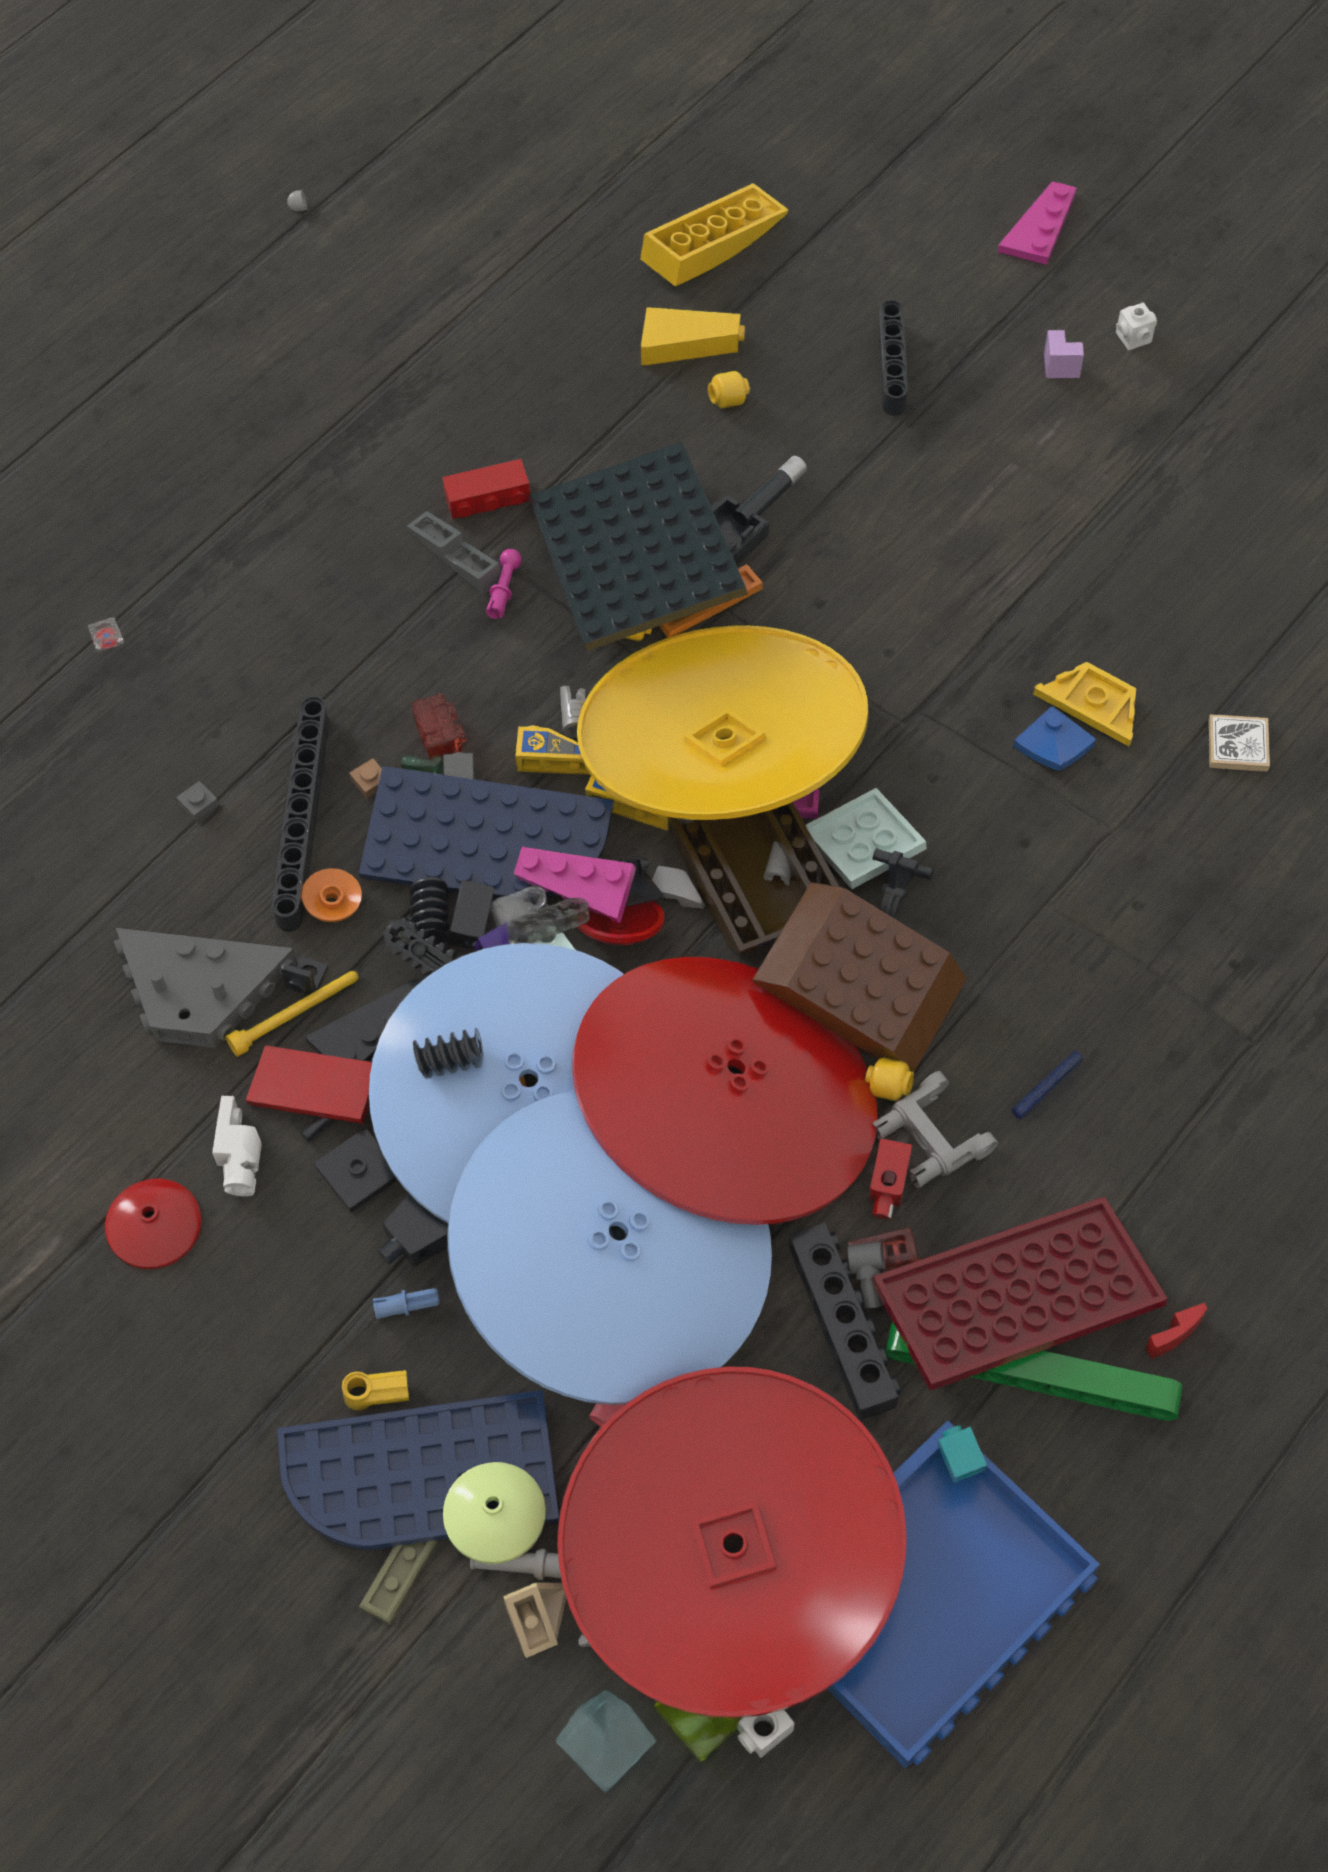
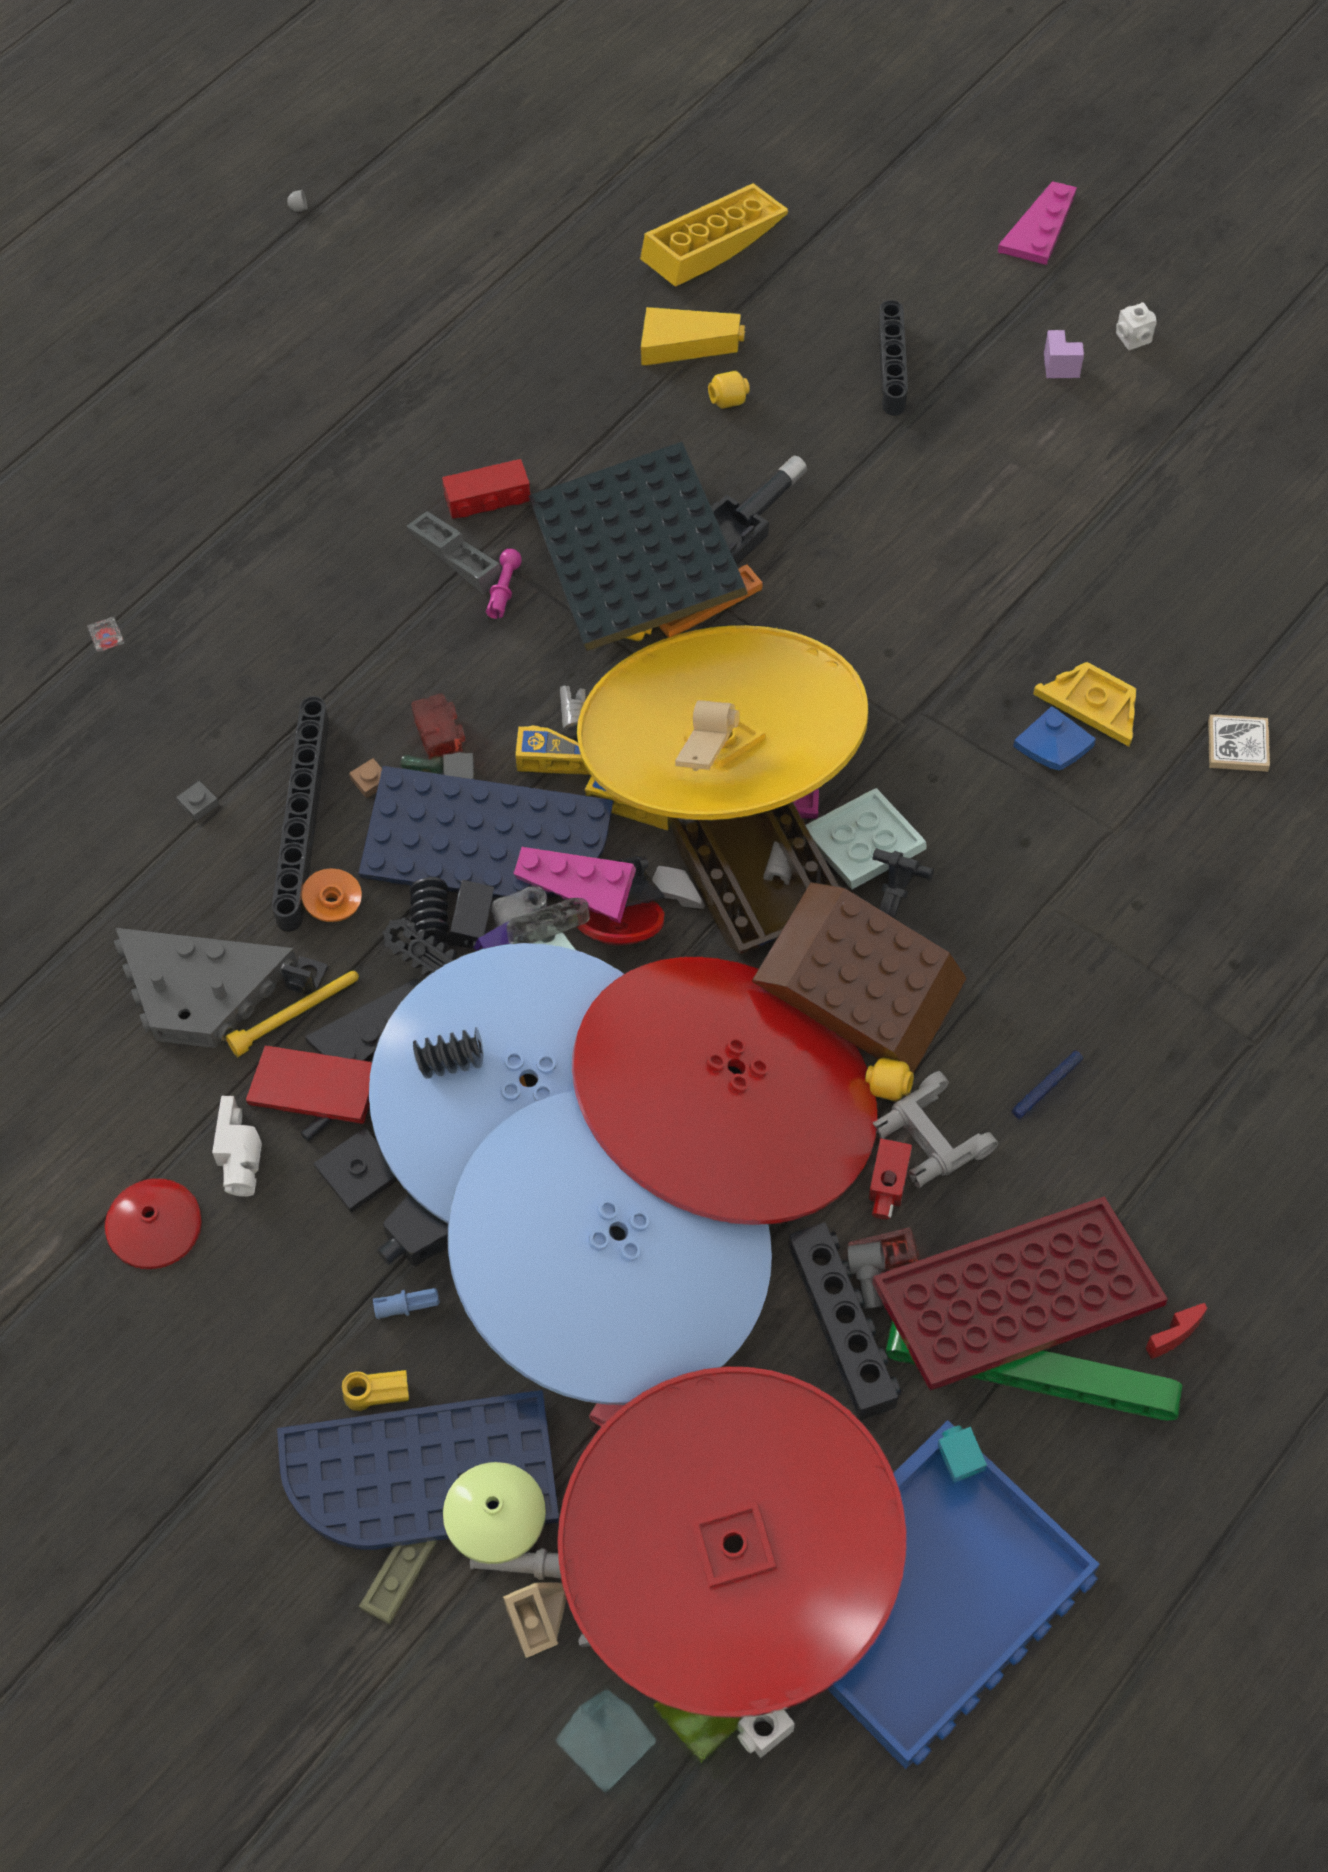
none -> tan door [675,700,740,771]

